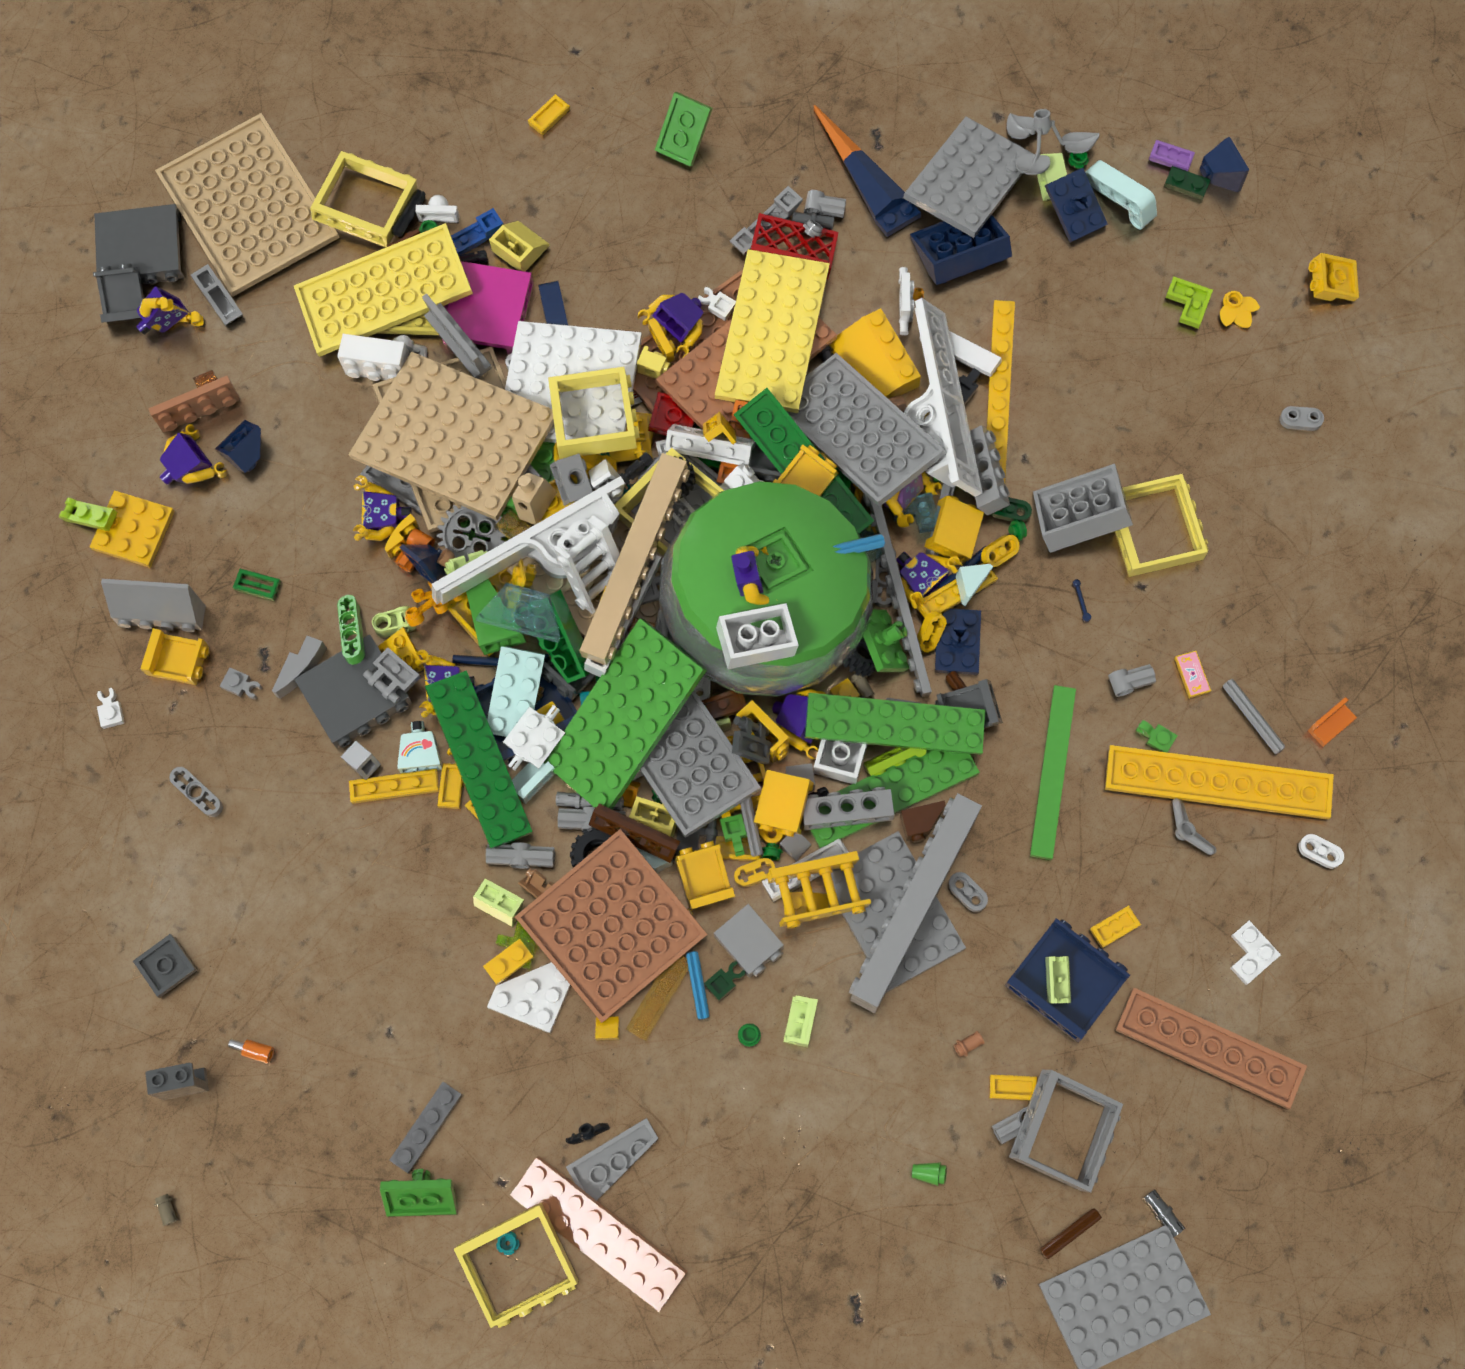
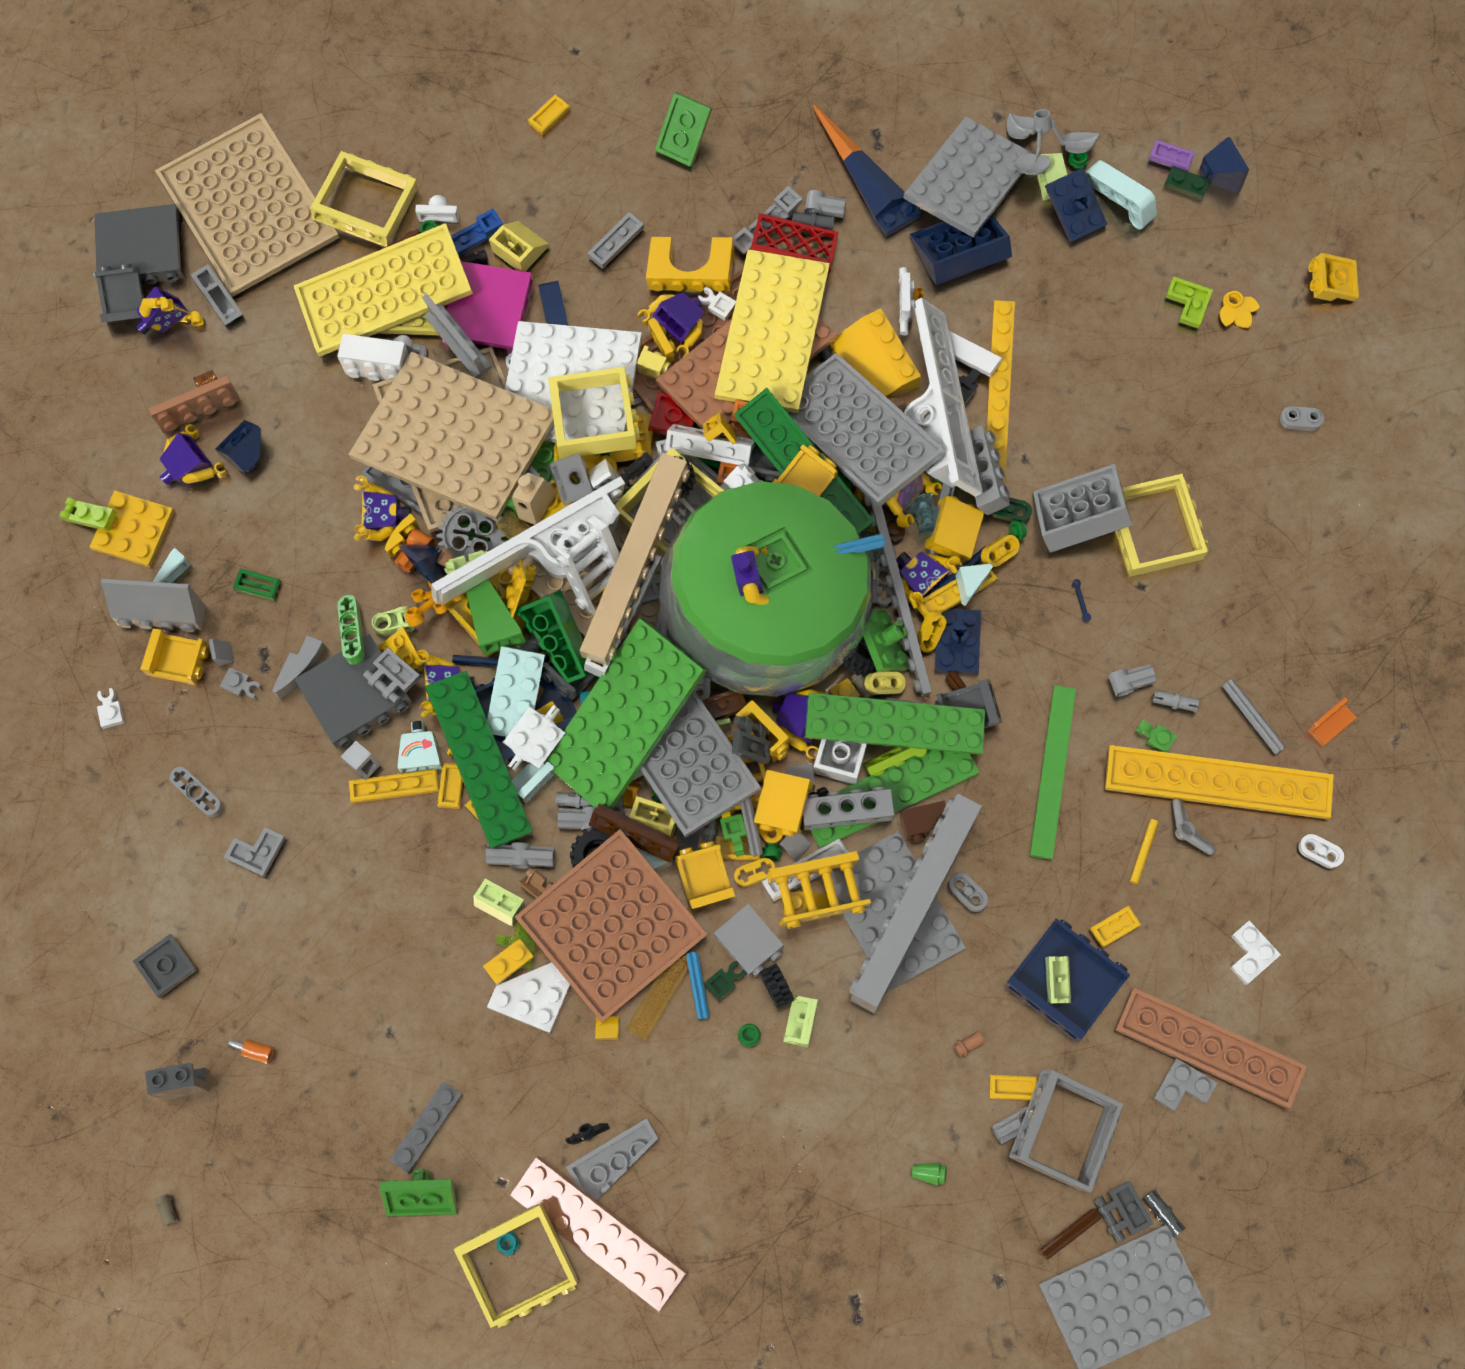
black axle [392,189,426,237] -> none
clear light blue wing [476,583,560,643] -> none
white brick [716,603,799,669] -> none
light grey plate [803,219,823,238] -> none
bright pink tile [1174,651,1211,699] -> none
none -> light aqua slope [153,548,191,583]
none -> light grey slope [209,639,234,666]
none -> light grey plate [224,827,286,878]
none -> light grey bush [516,632,542,652]
none -> light grey plate [587,212,644,269]
none -> yellow arch [646,237,735,292]
none -> black tyre [760,964,794,1009]
none -> light yellow plate [864,672,906,695]
none -> reddish brown plate [886,520,905,541]
none -> dark grey plate [1094,1181,1154,1243]
none -> yellow bar [1130,819,1159,885]
none -> light grey pin [1153,689,1200,713]
none -> light grey plate [1153,1058,1217,1111]

